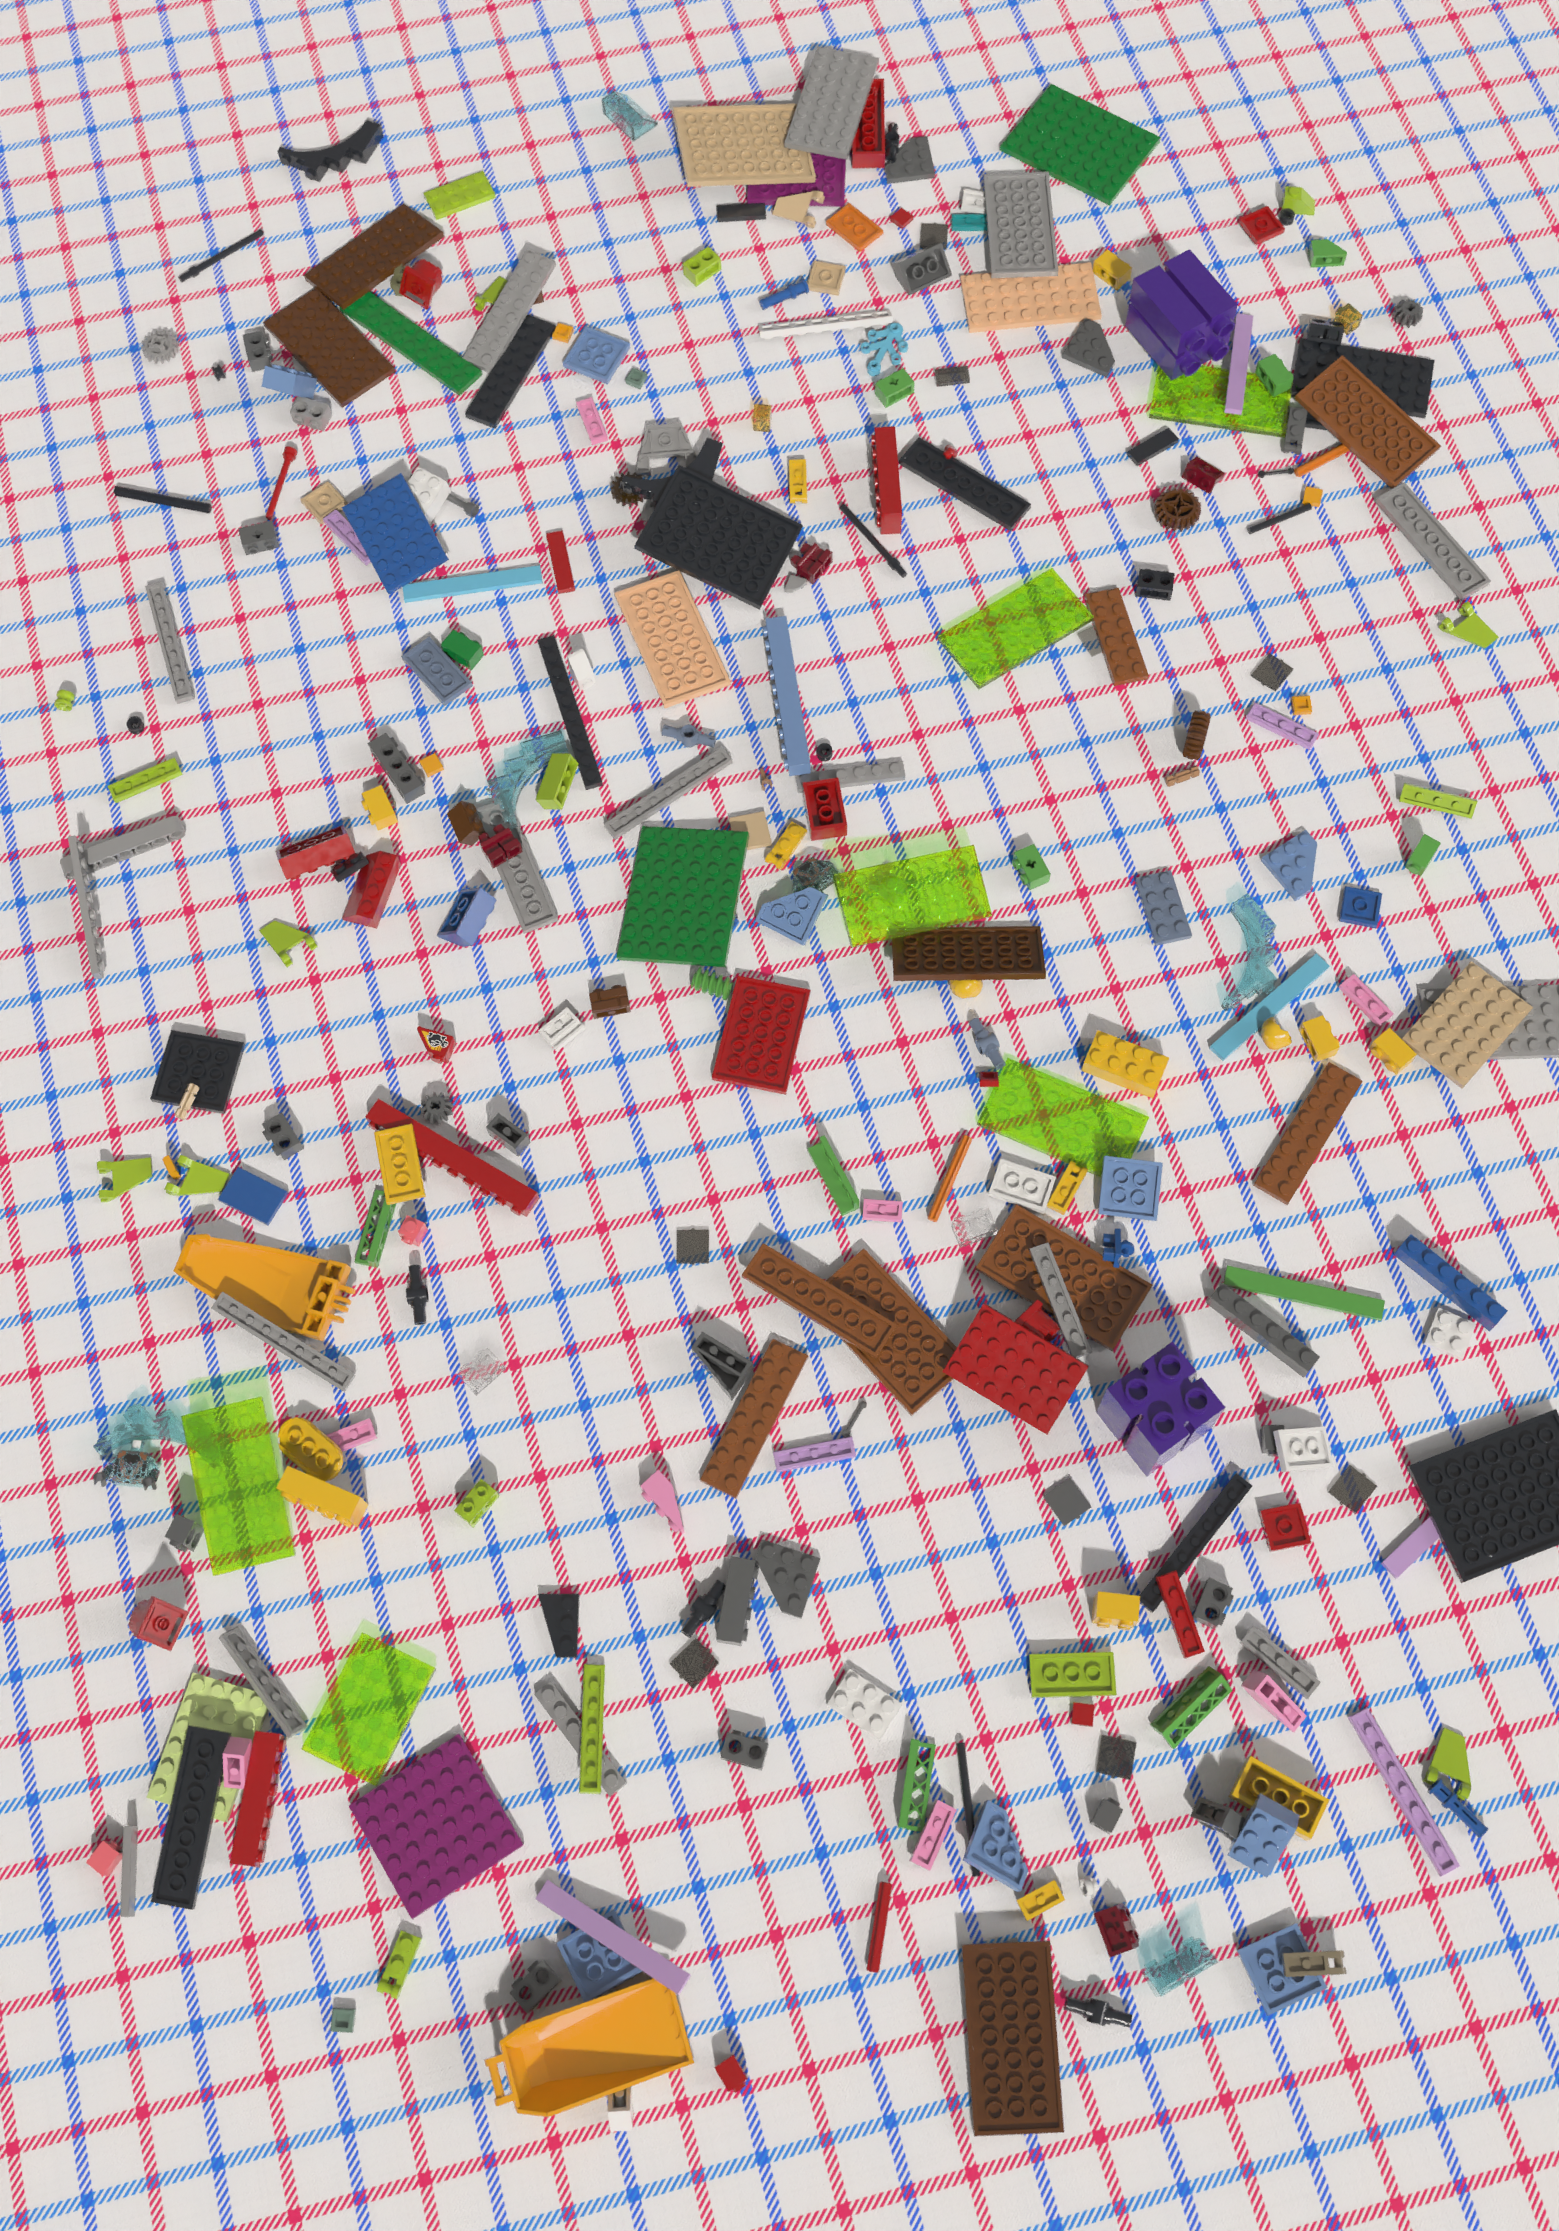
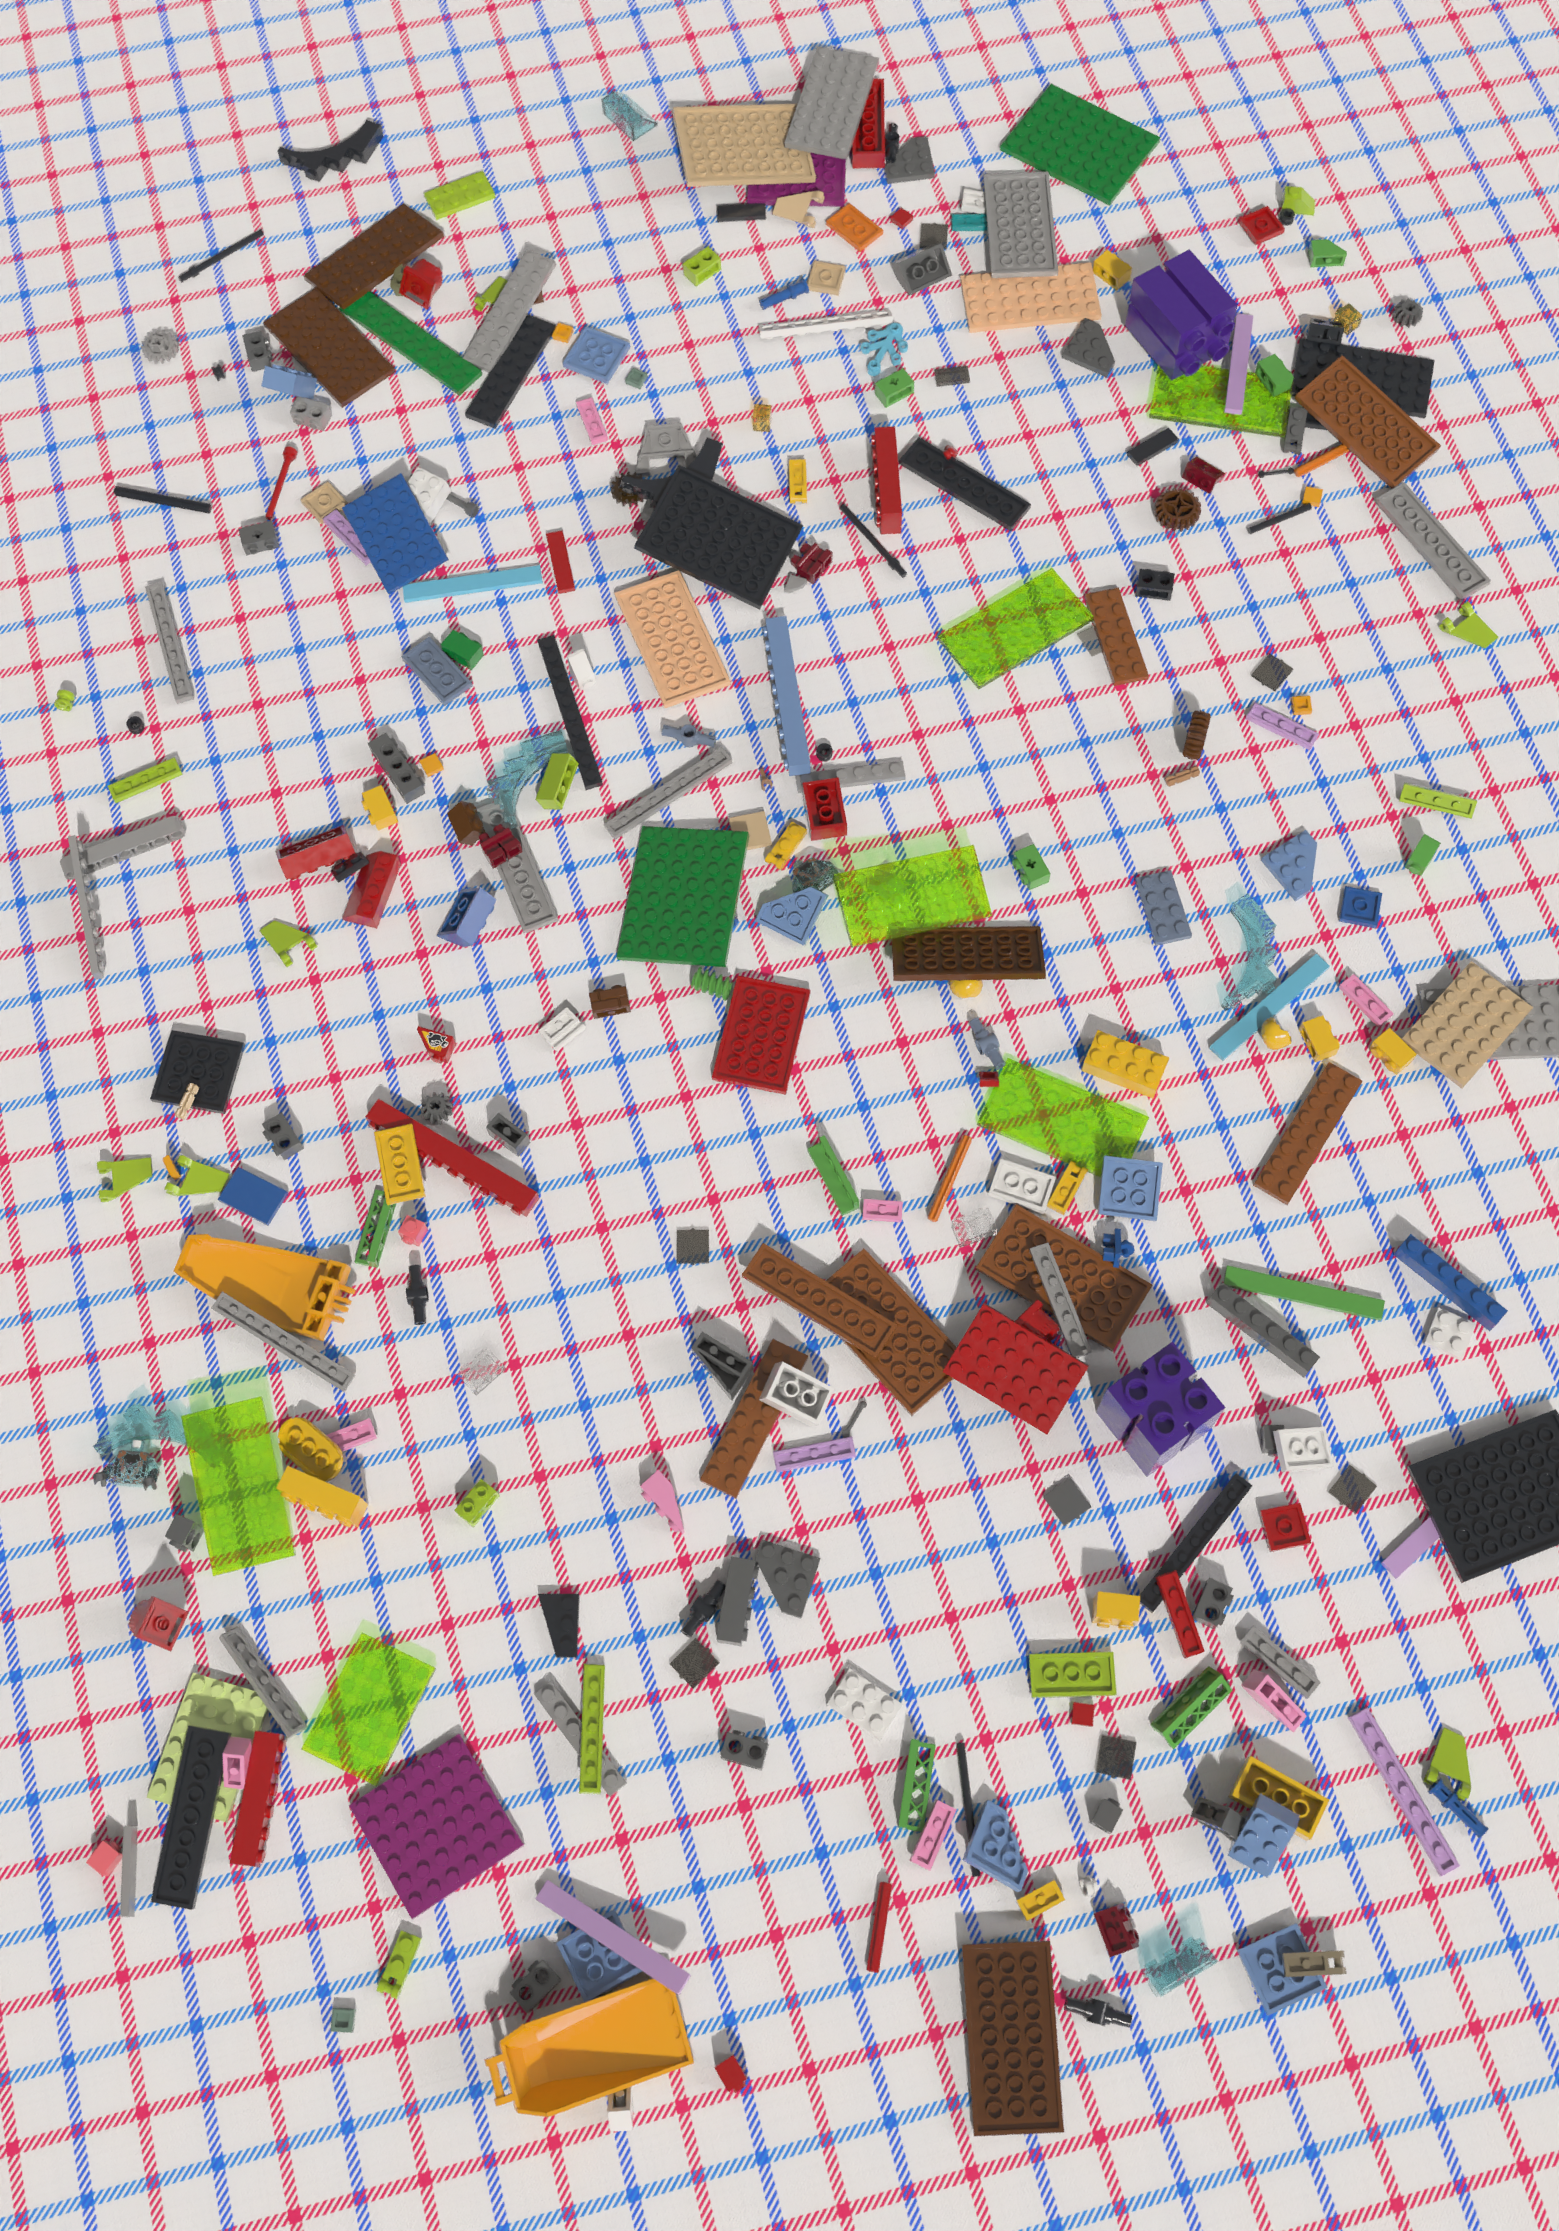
none -> white brick [759,1361,834,1426]

